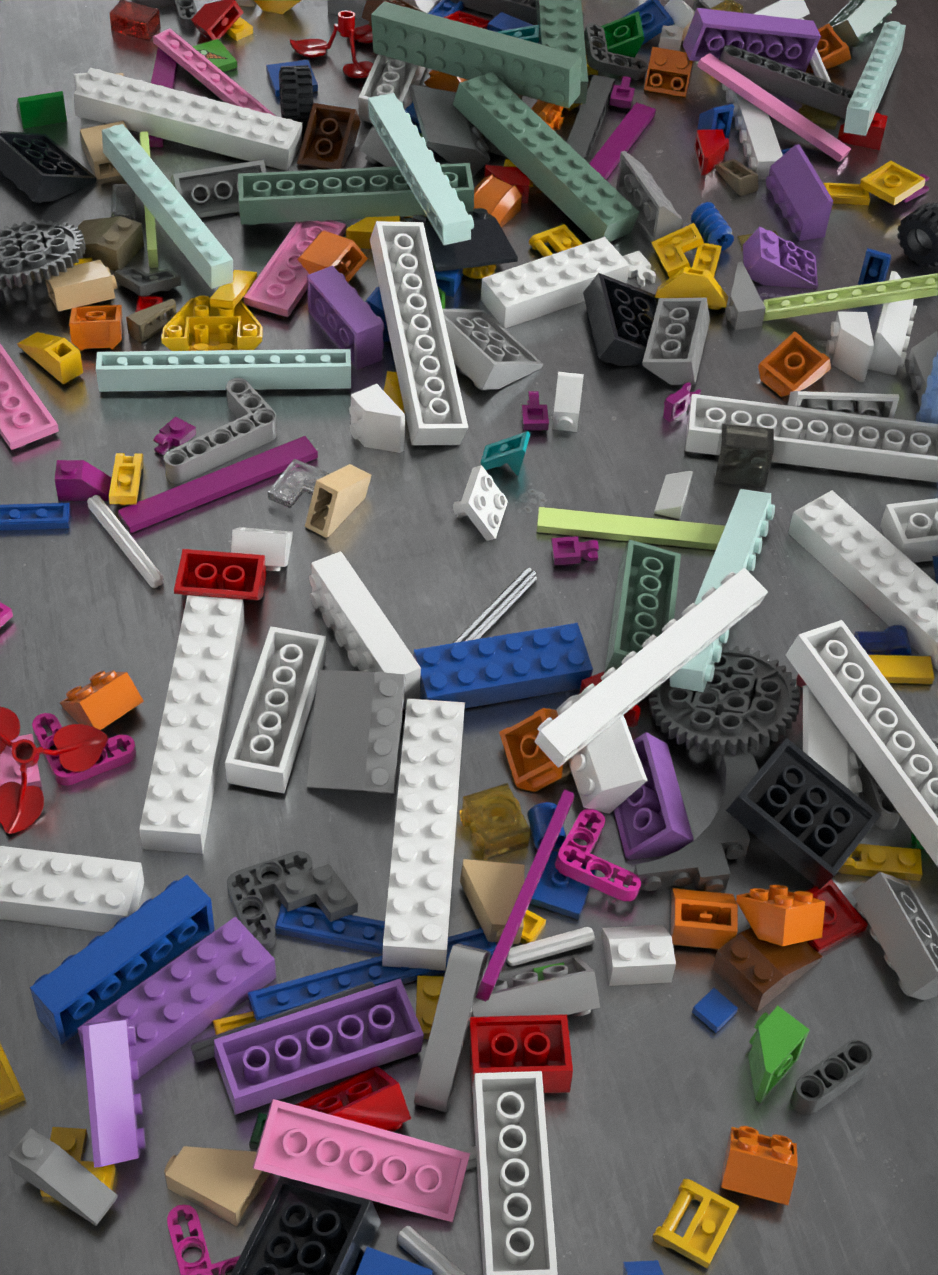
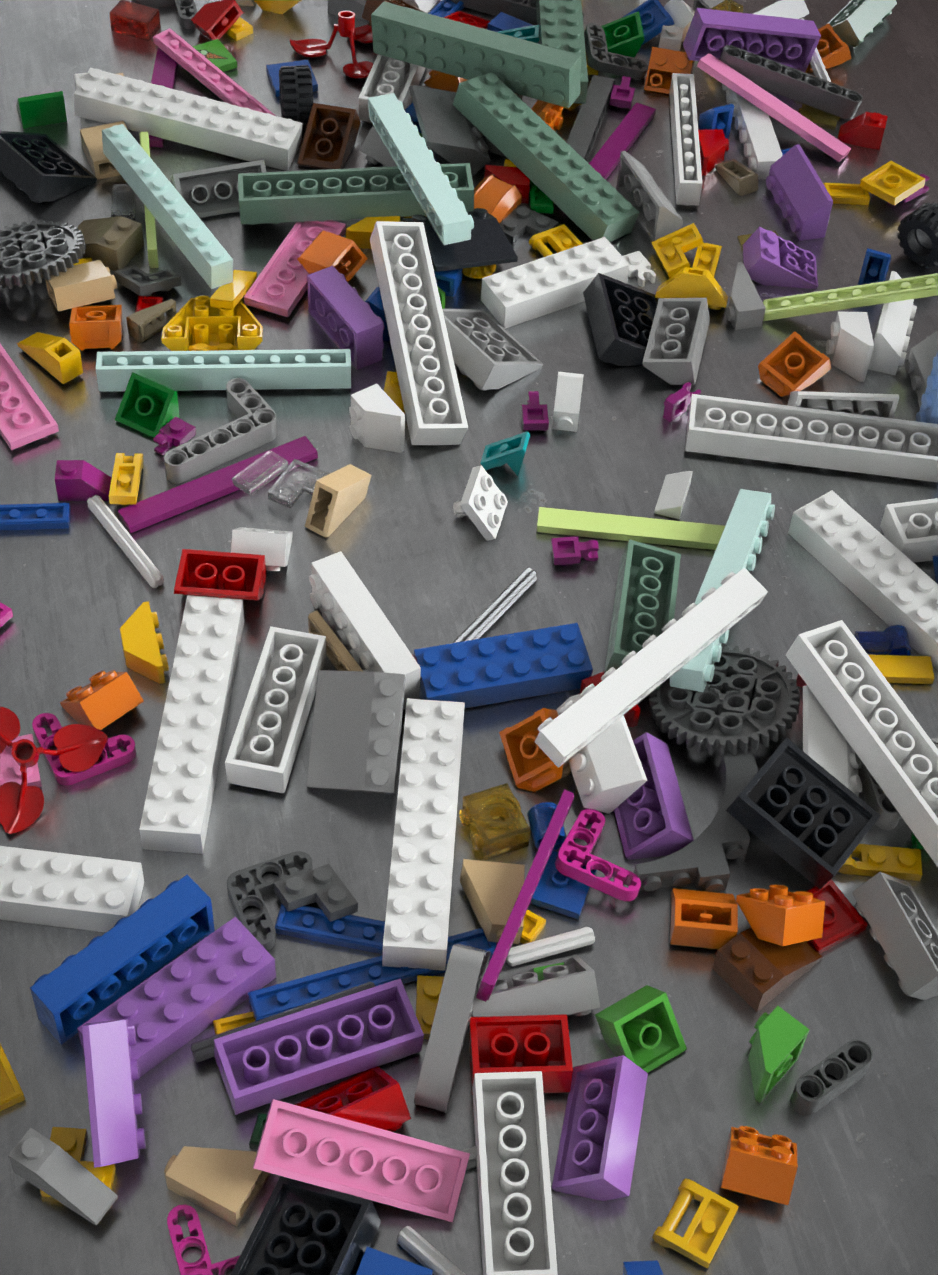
white slope [601,925,676,986] -> none
blue piece [691,202,734,252] -> none
blue tile [692,988,738,1033] -> none
clear smoke brick [714,424,774,487] -> none
light aqua brick [844,21,906,136] -> none
none -> green slope [115,372,180,437]
none -> yellow slope [120,601,169,684]
none -> clear tile [232,450,289,496]
none -> tan tile [308,611,363,671]
none -> dark grey plate [499,204,558,244]
none -> green plate [529,180,554,214]
none -> medium lavender slope [552,1055,648,1201]
none -> bright green slope [595,985,687,1073]
none -> white brick [669,73,702,206]

